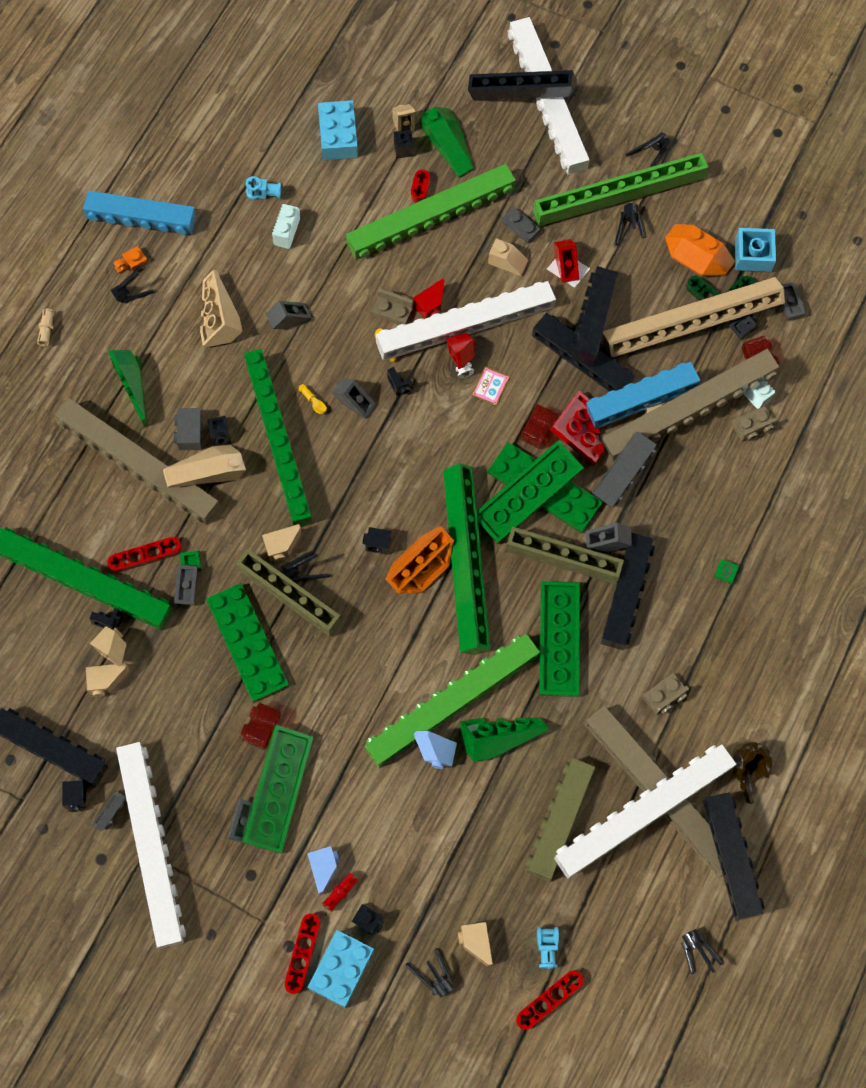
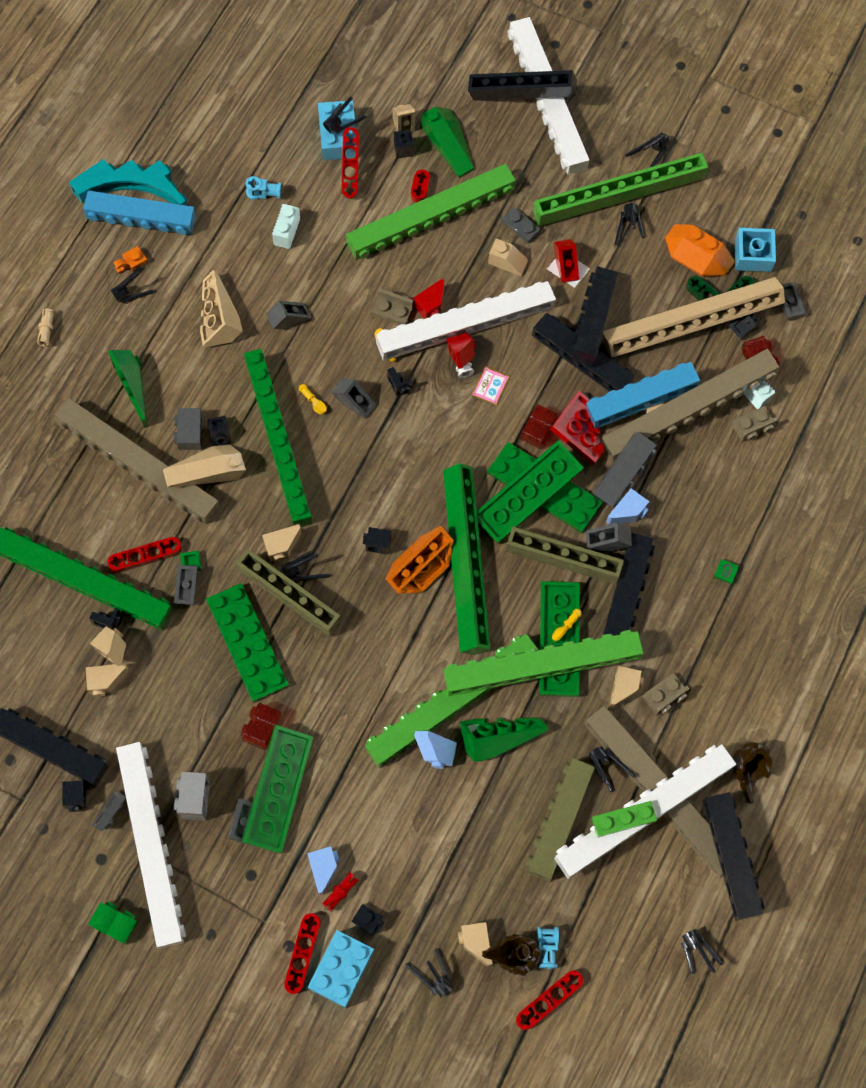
none -> teal arch [69,159,188,206]
none -> green brick [88,901,138,945]
none -> light grey brick [174,772,210,821]
none -> black plant [323,96,367,134]
none -> red beam [341,127,359,199]
none -> bright green brick [443,630,643,696]
none -> dark brown hair [482,934,542,976]
none -> yellow piece [552,609,582,641]
none -> black plant [589,746,636,792]
none -> bright green plate [591,801,657,838]
none -> light blue slope [606,489,649,525]
none -> tan slope [609,666,644,709]

